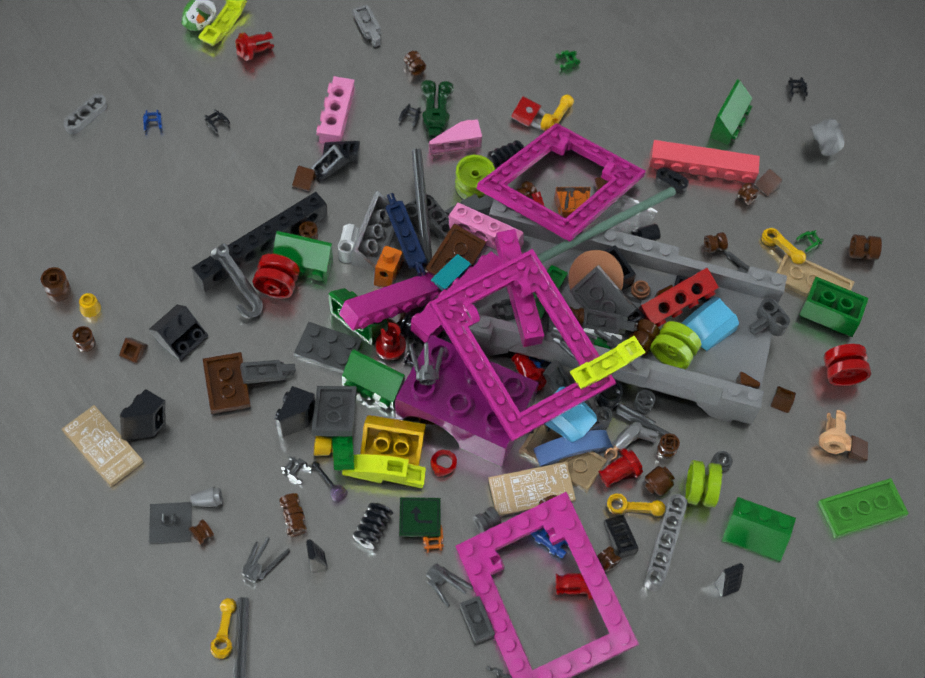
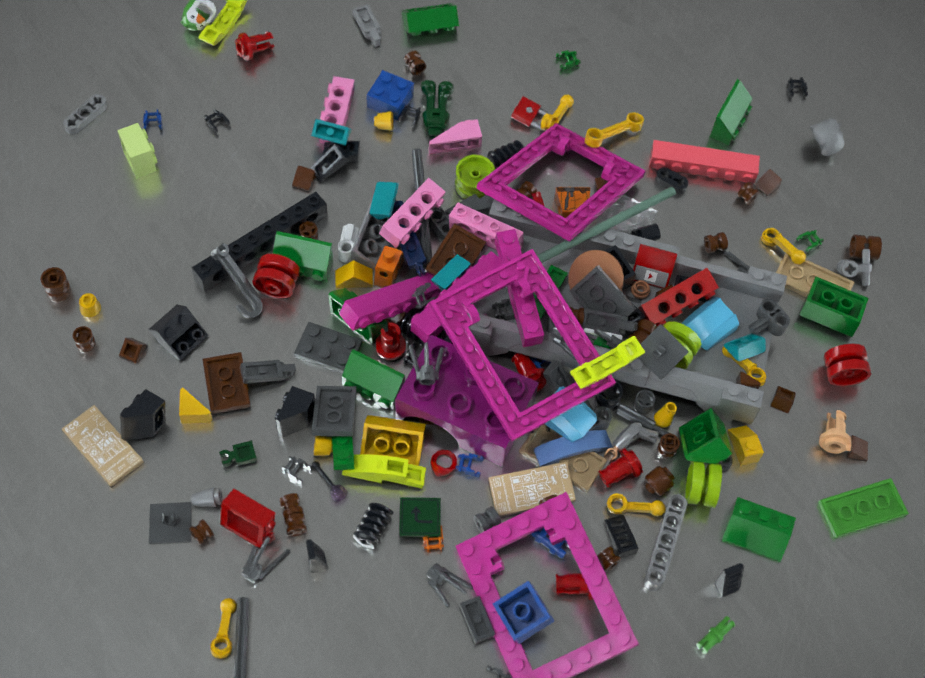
none -> yellowish green brick [117,123,158,179]
none -> yellow slope [179,387,213,424]
none -> dark green plate [219,440,257,467]
none -> red window [220,488,276,548]
none -> teal slope [311,119,352,146]
none -> yellow slope [335,260,373,288]
none -> blue brick [367,70,414,121]
none -> teal slope [369,182,399,220]
none -> yellow hat [374,111,394,131]
none -> bright pink brick [379,178,446,248]
none -> green slope [402,3,459,36]
none -> dark grey piece [412,283,436,309]
none -> blue piece [456,453,484,477]
none -> blue brick [493,581,555,644]
none -> yellow piece [585,112,644,148]
none -> red tile [633,244,677,288]
none -> dark grey piece [639,324,689,380]
none -> yellow cone [654,402,677,428]
none -> green slope [679,407,733,464]
none -> bright green pin [696,616,735,654]
none -> yellow piece [722,345,766,386]
none -> teal slope [724,333,766,361]
none -> yellow slope [727,425,764,466]
none -> light grey piece [837,249,872,286]

